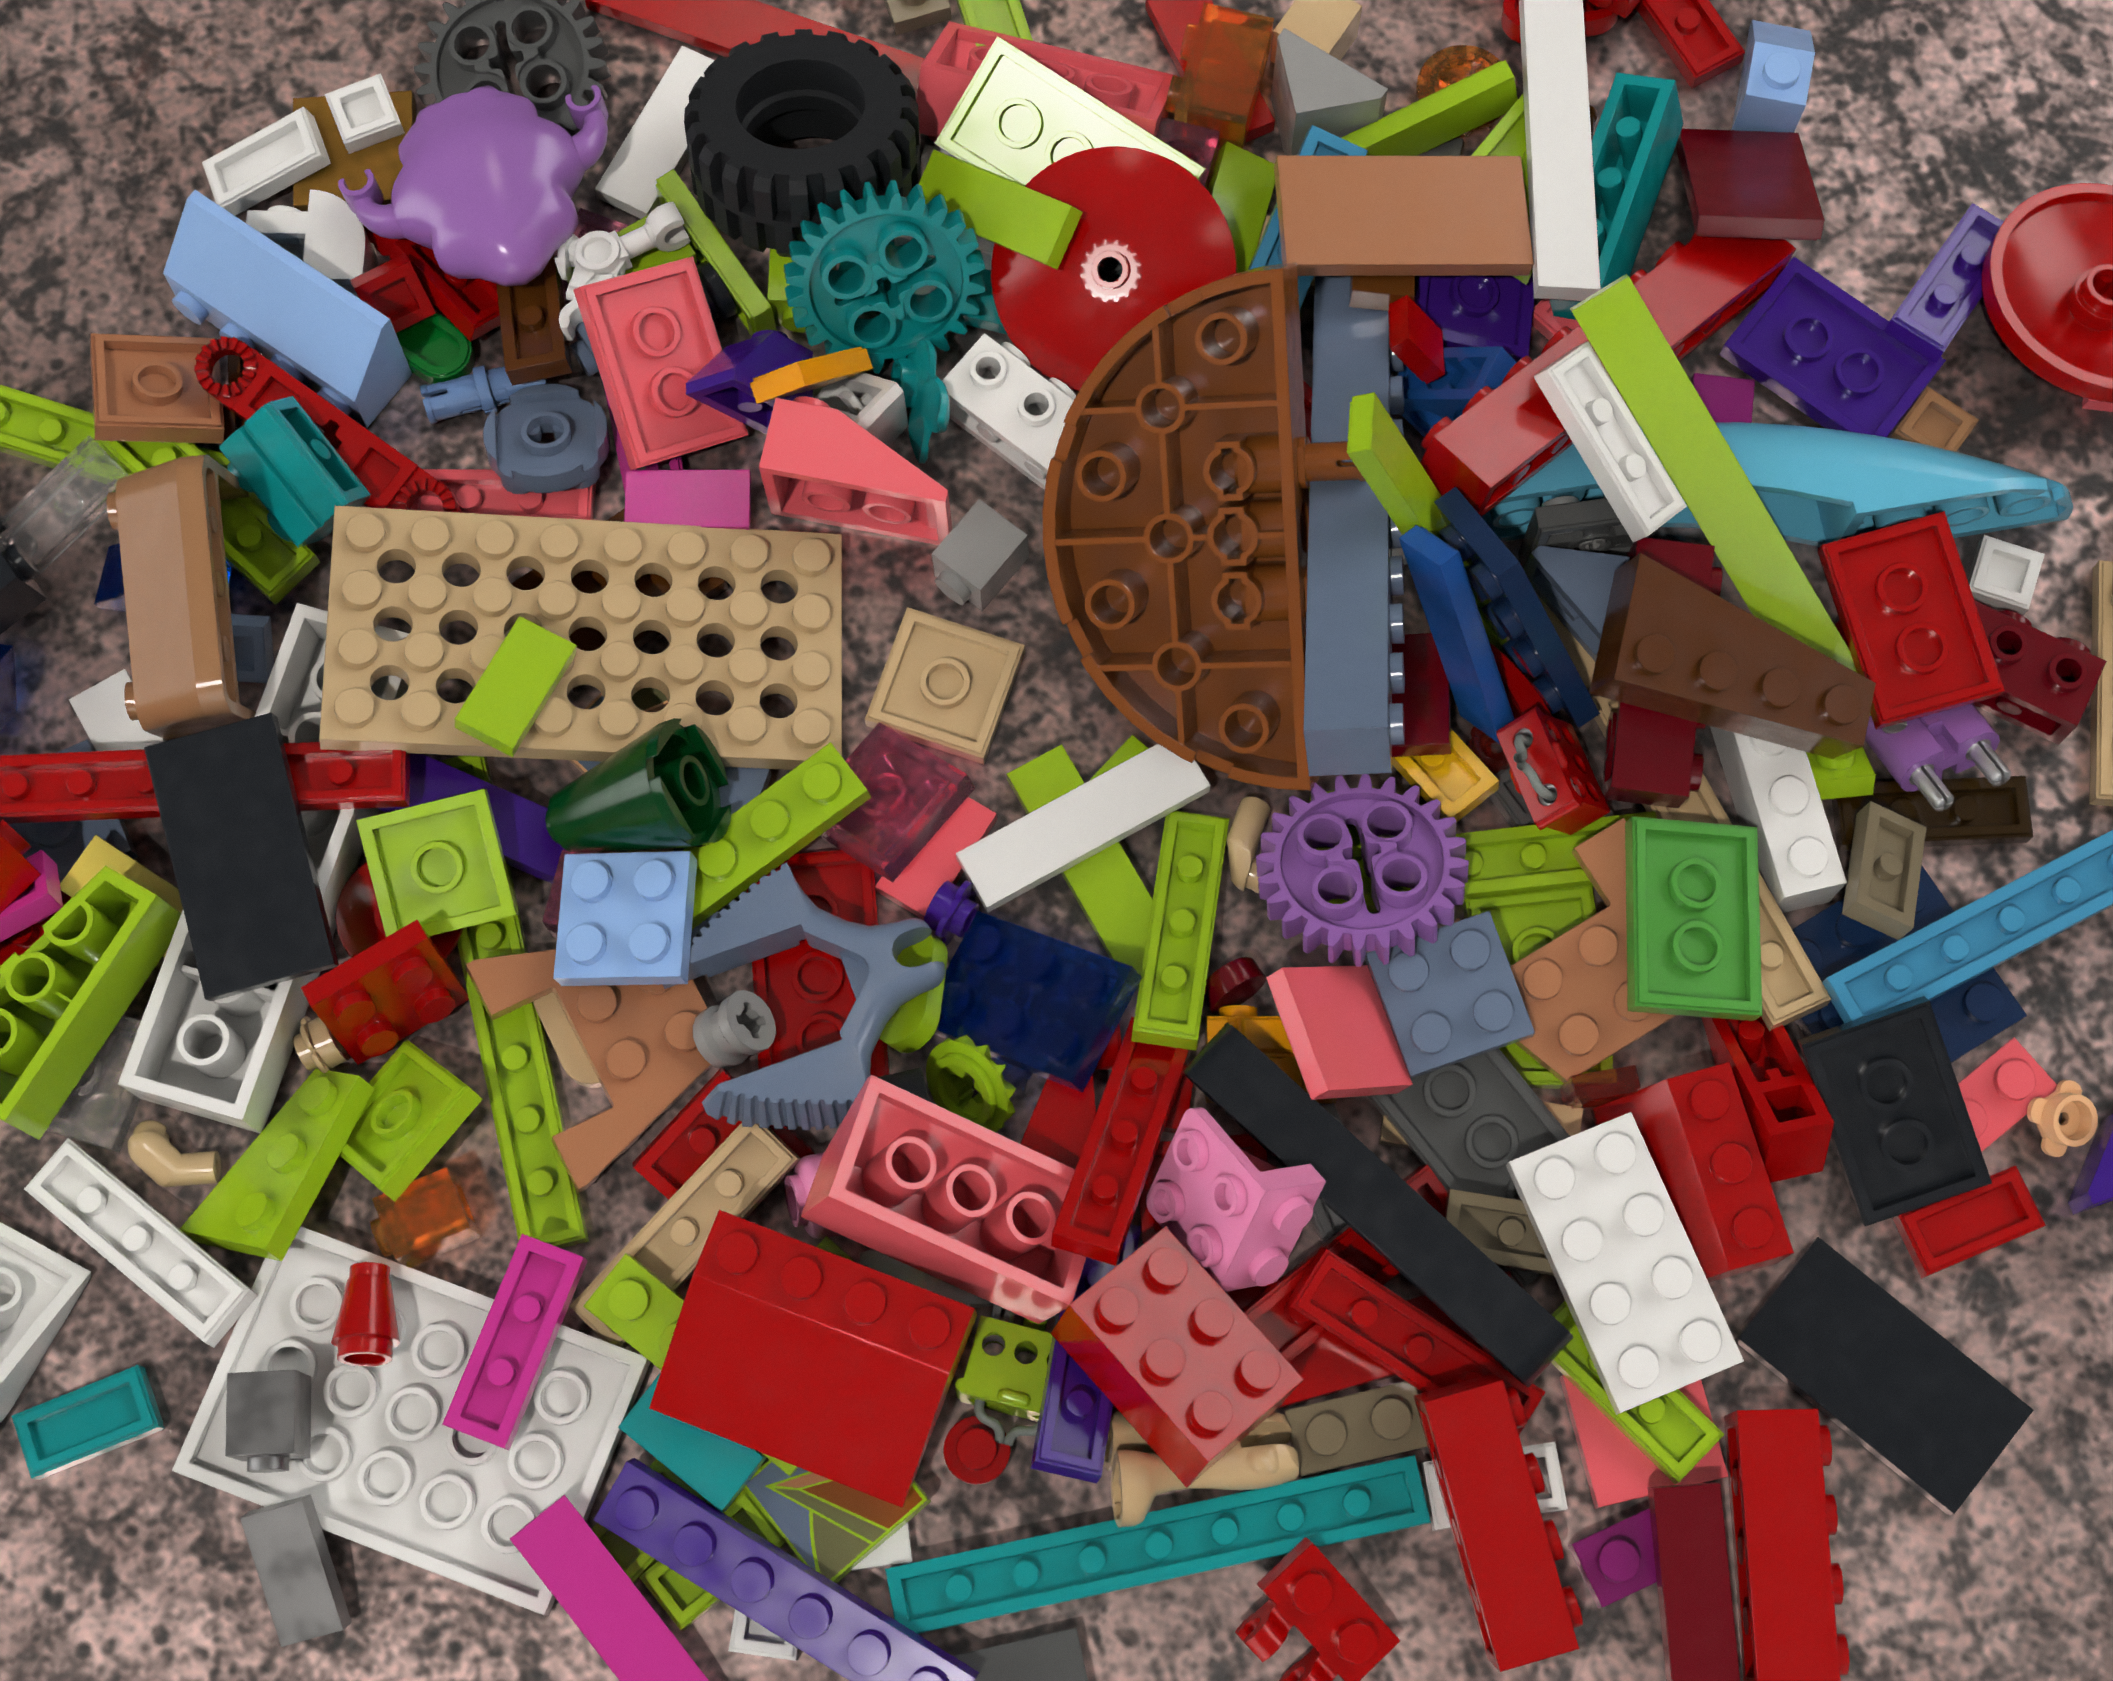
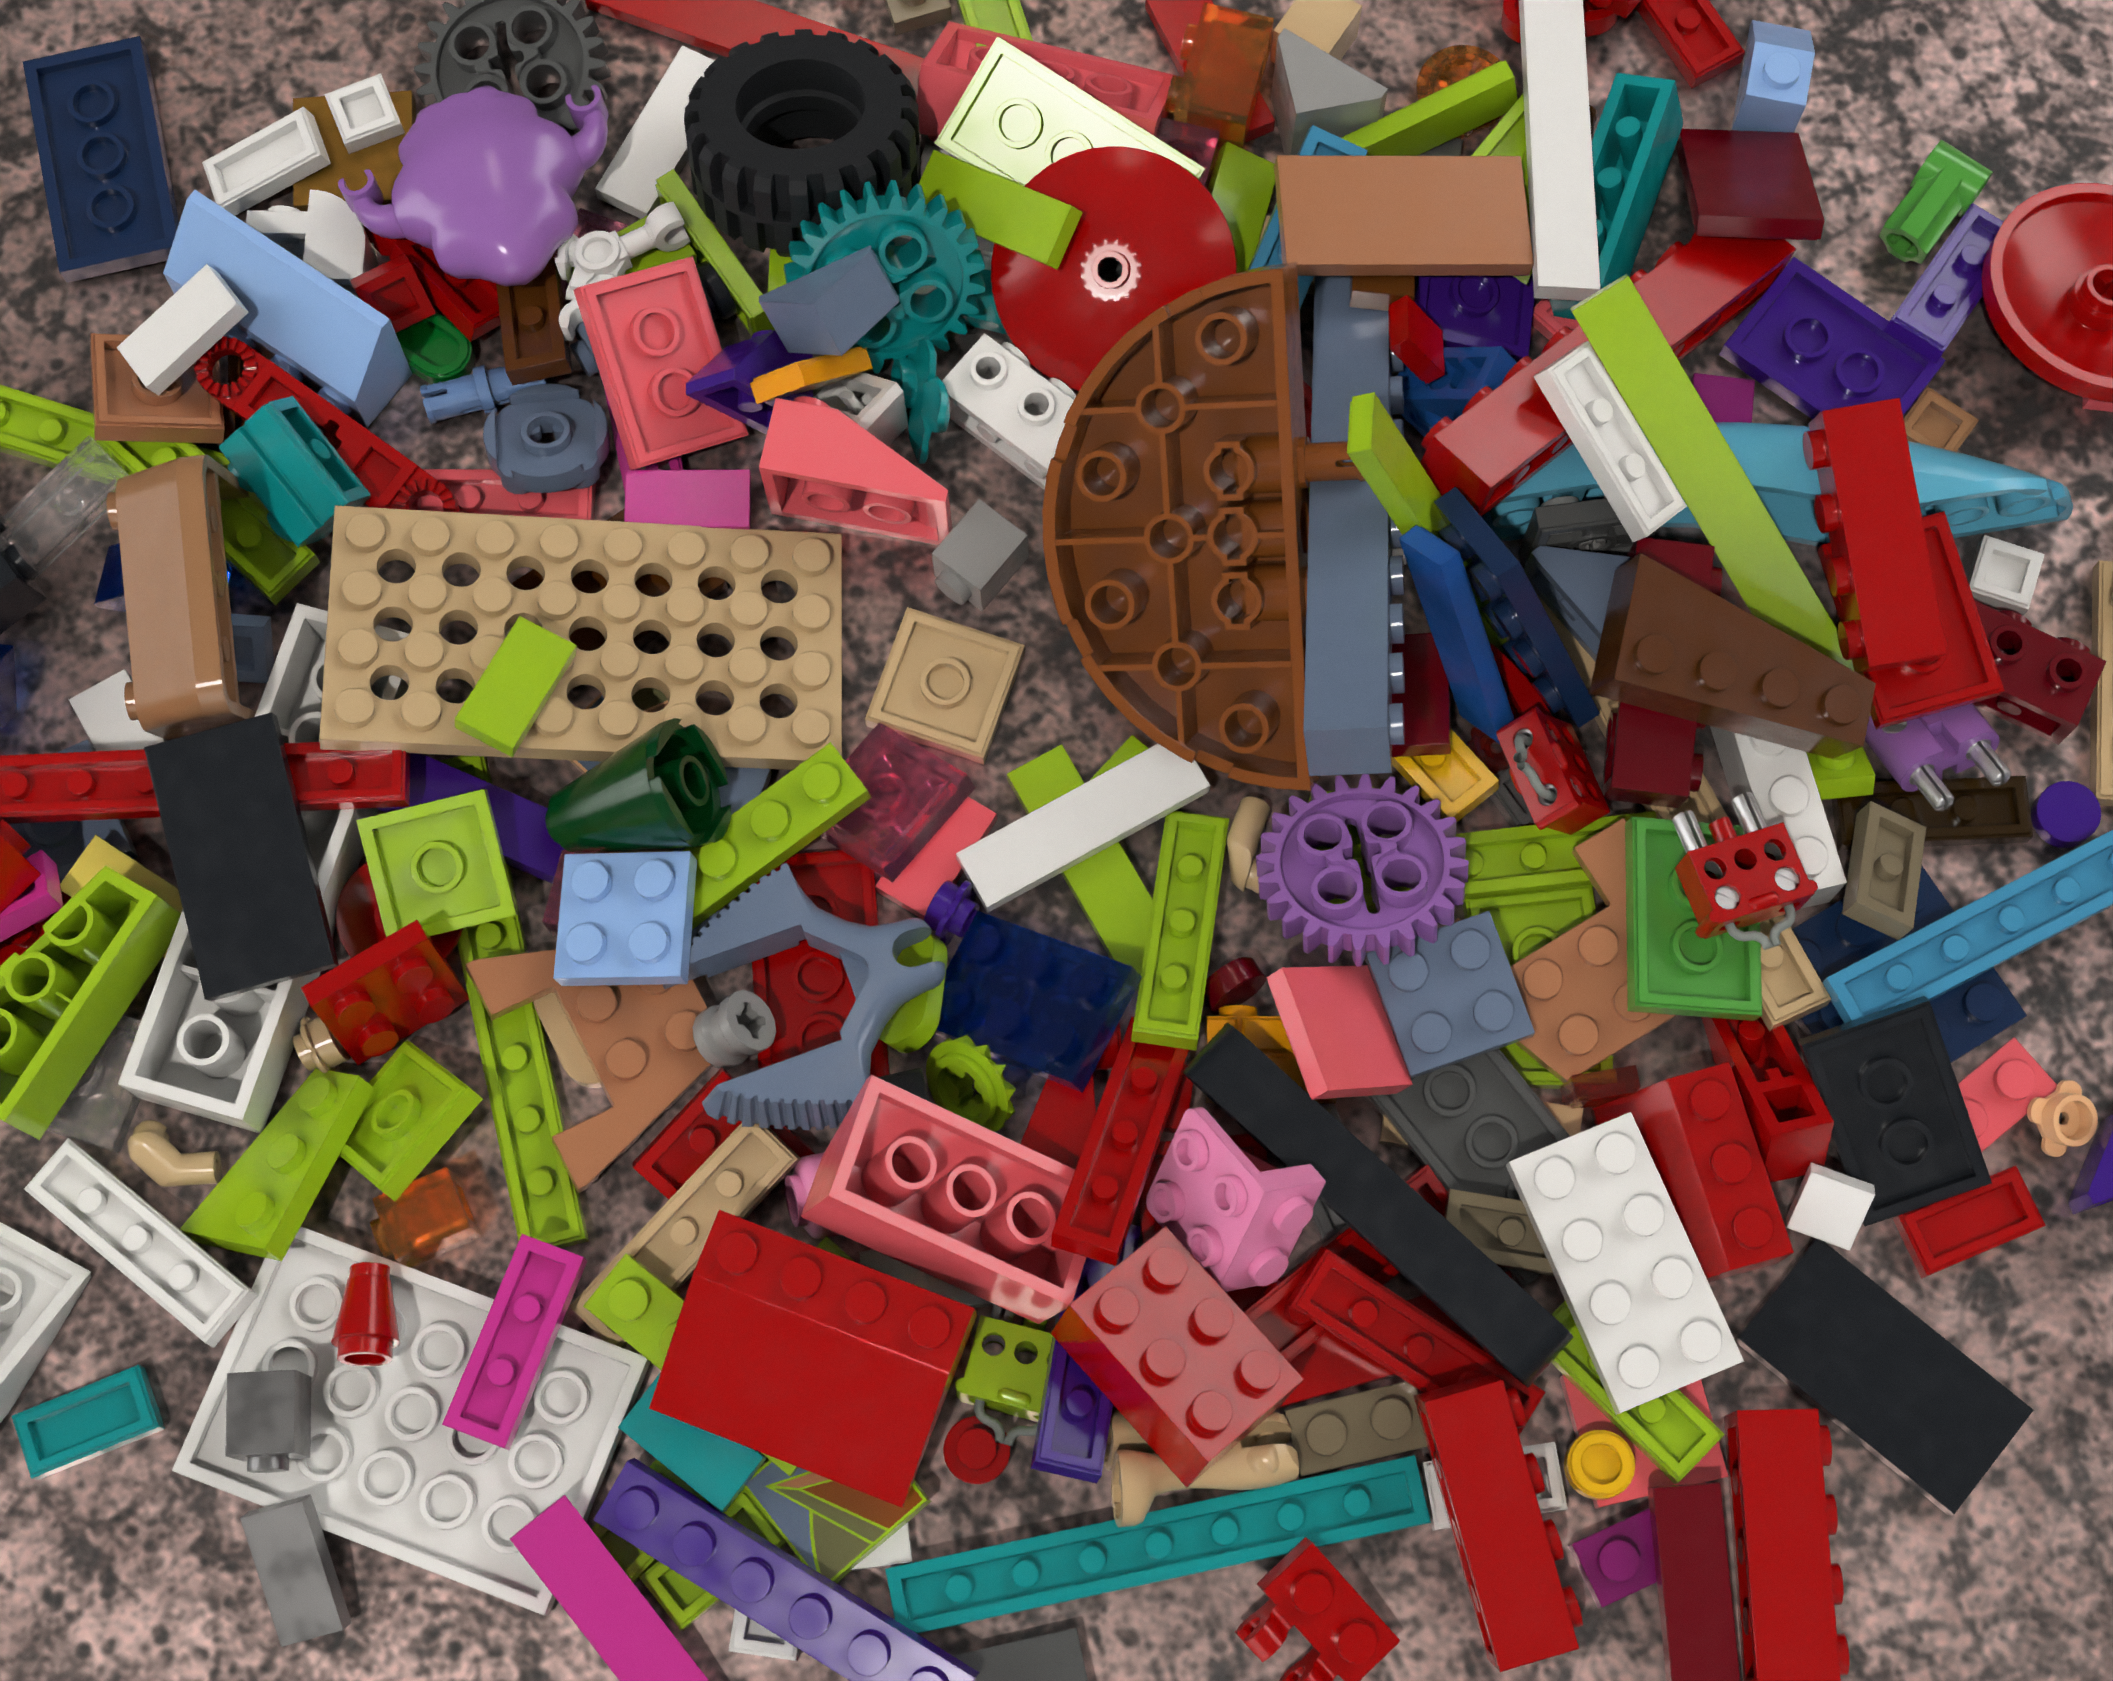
none -> dark blue plate [23,36,179,283]
none -> white tile [117,264,249,396]
none -> sand blue slope [759,245,899,356]
none -> yellow tile [1564,1430,1635,1500]
none -> red piece [1672,792,1818,950]
none -> white tile [1786,1162,1875,1251]
none -> red brick [1803,398,1948,674]
none -> bright green piece [1878,140,1993,264]
none -> dark purple tile [2031,781,2101,848]

